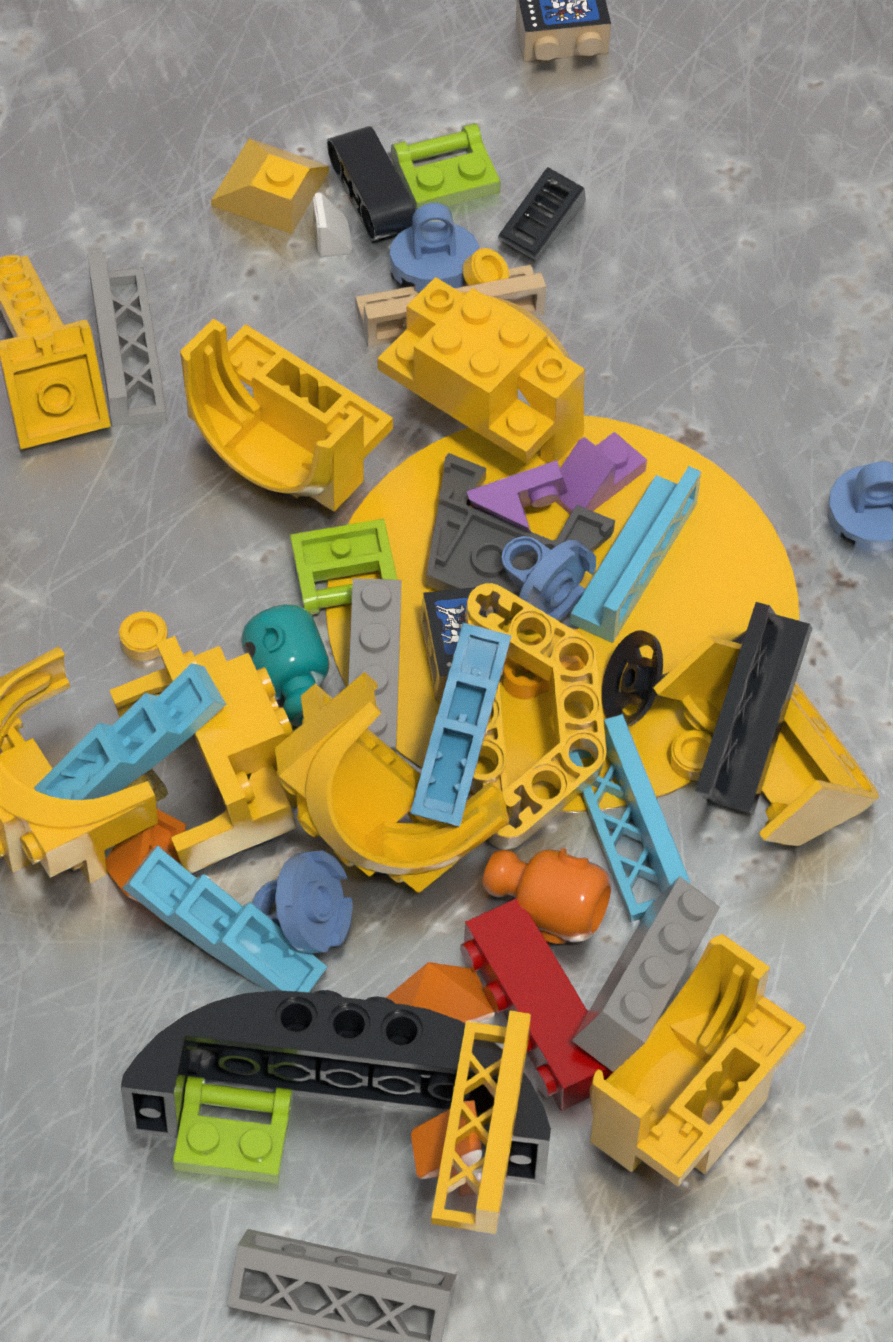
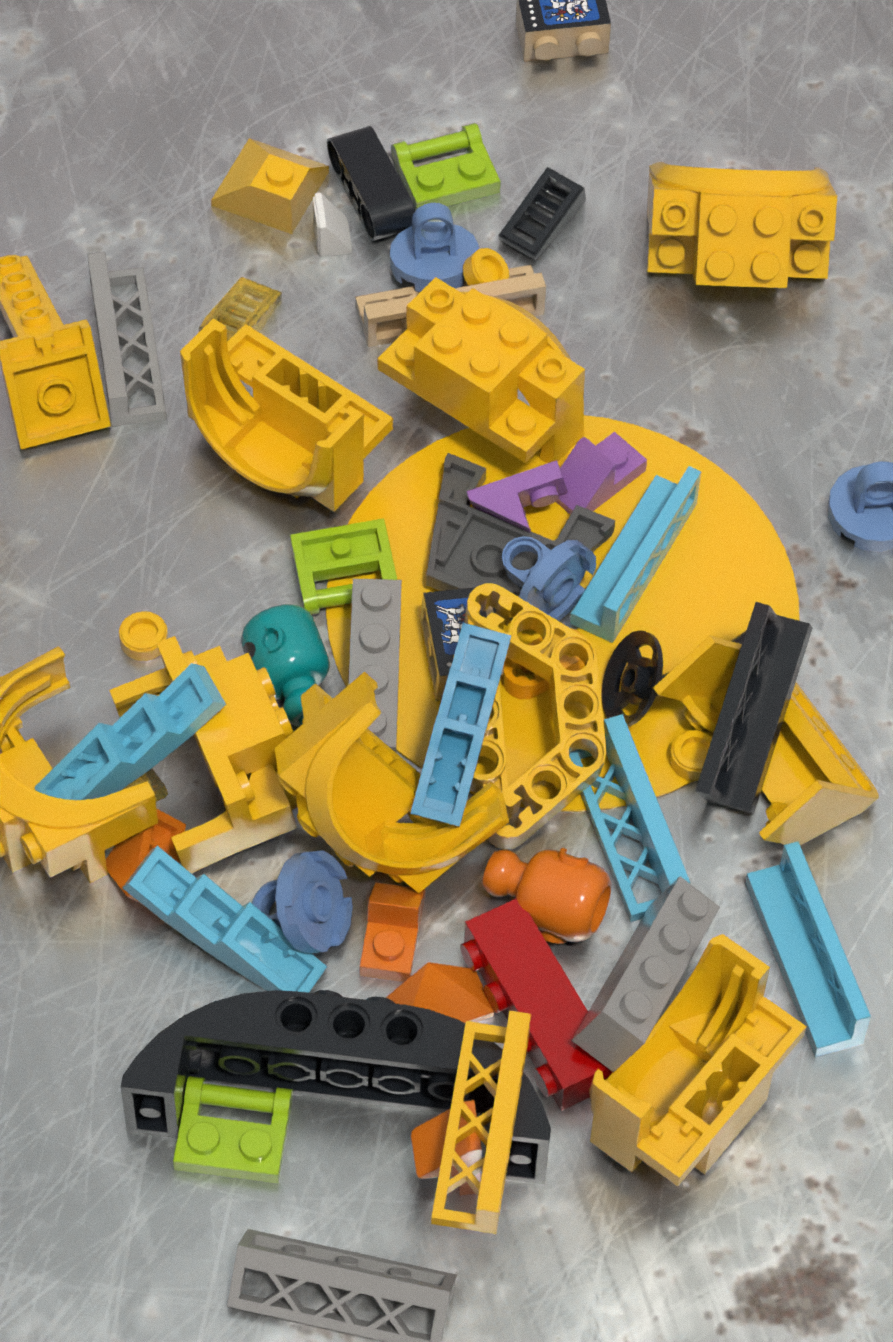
none -> clear yellow slope [199,277,282,341]
none -> orange slope [360,882,425,982]
none -> yellow piece [647,162,837,288]
none -> medium azure fence [745,841,871,1058]

